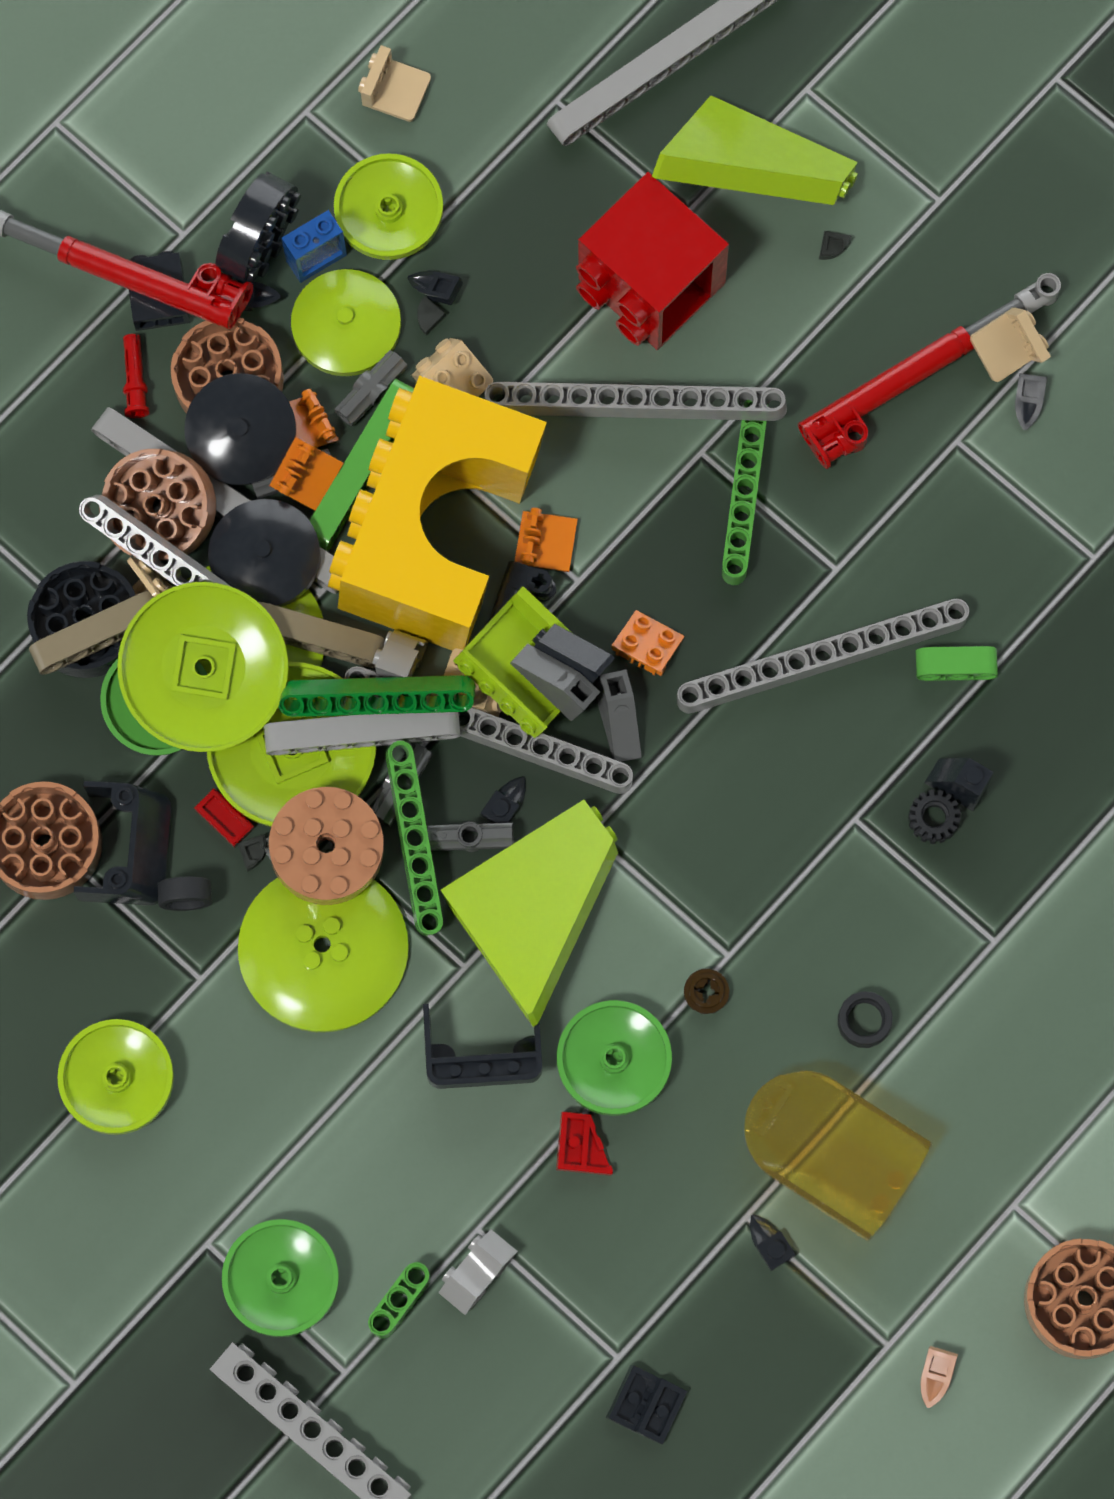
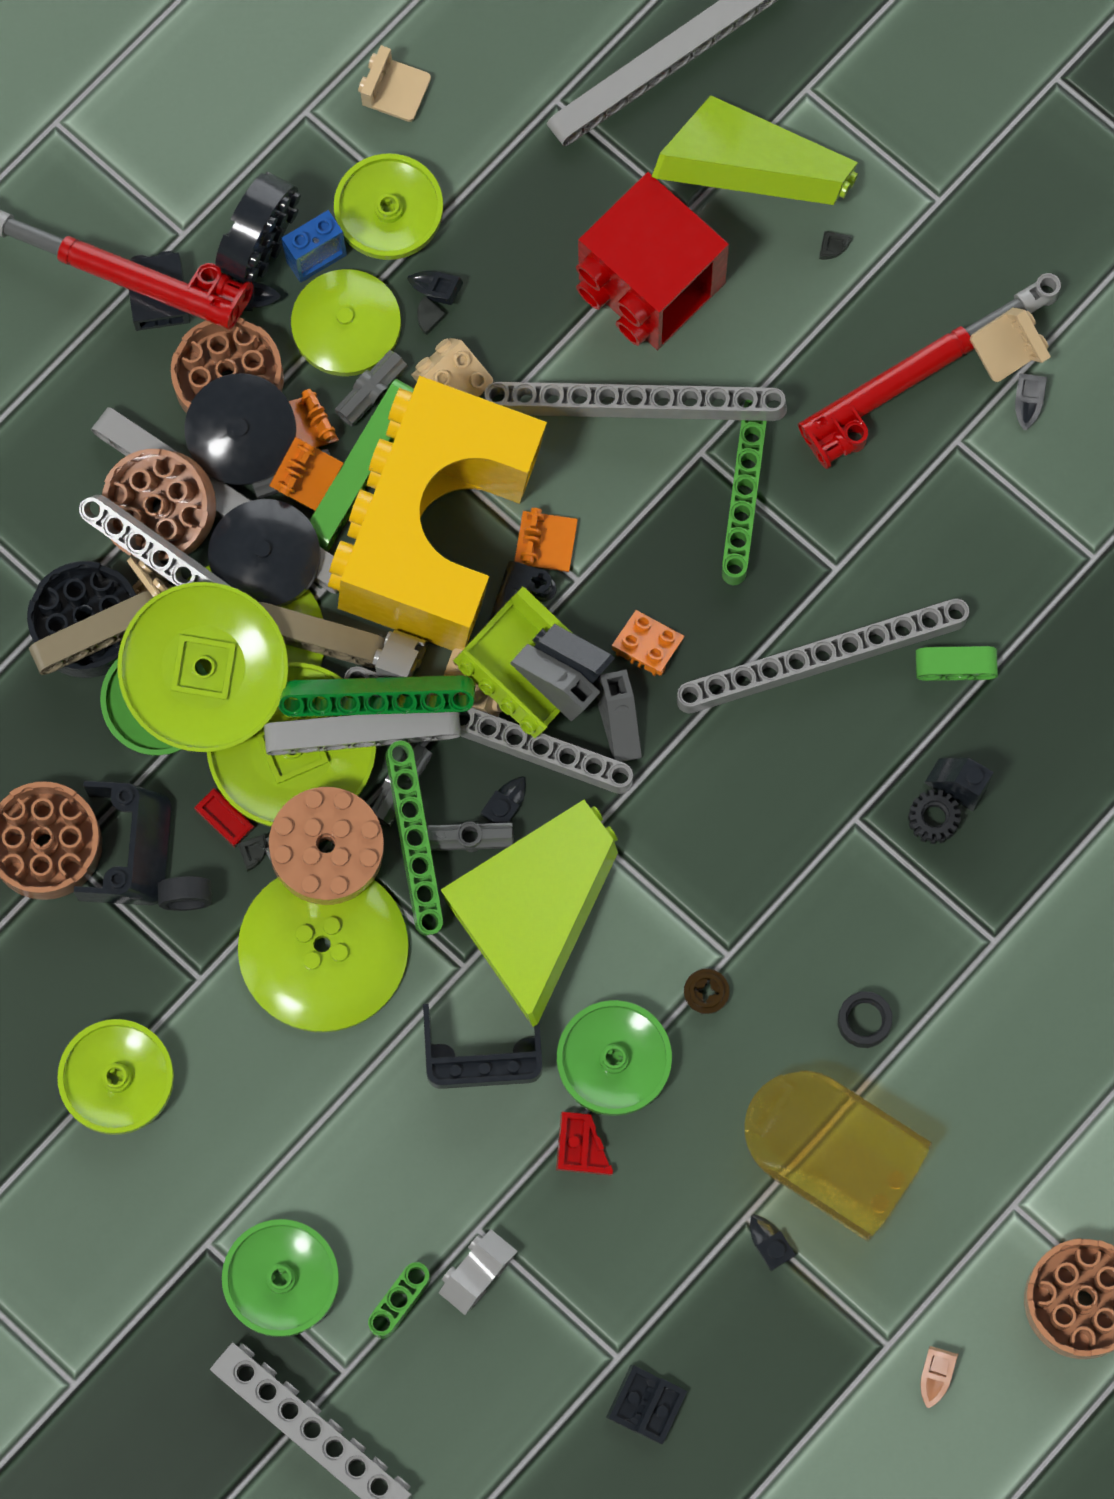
red pin [123,334,149,418] -> none

